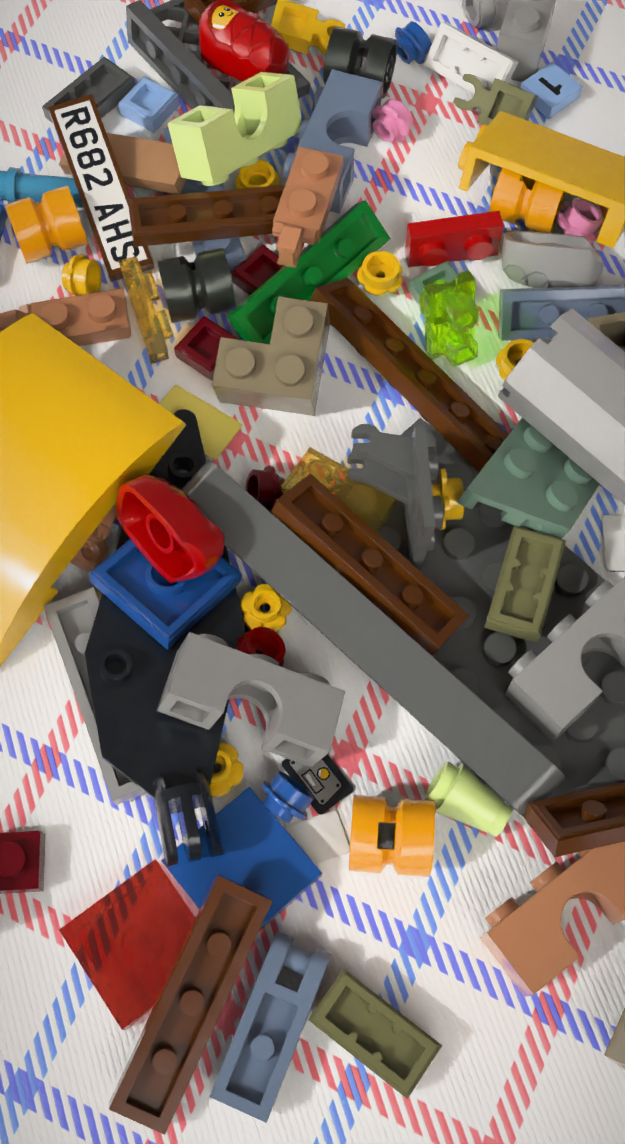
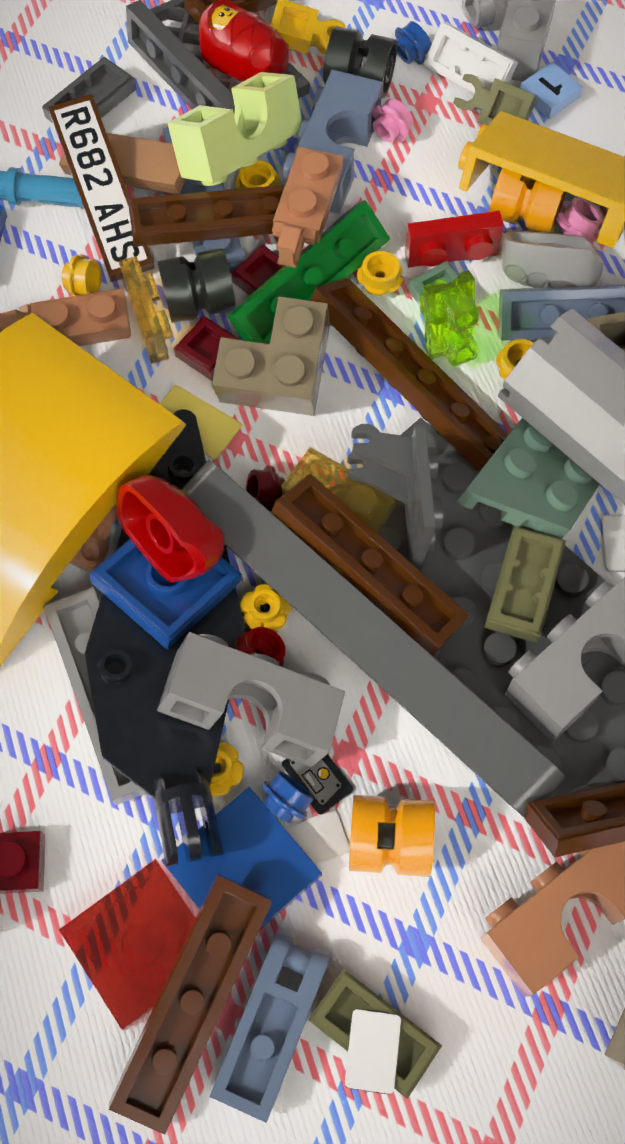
light orange wheel [5,185,88,264] -> none
light blue tile [118,76,180,133] -> none
yellowish green cone [424,761,513,837] -> none
yellow plate [432,469,464,530] -> none
none -> white sticker [345,1009,401,1095]

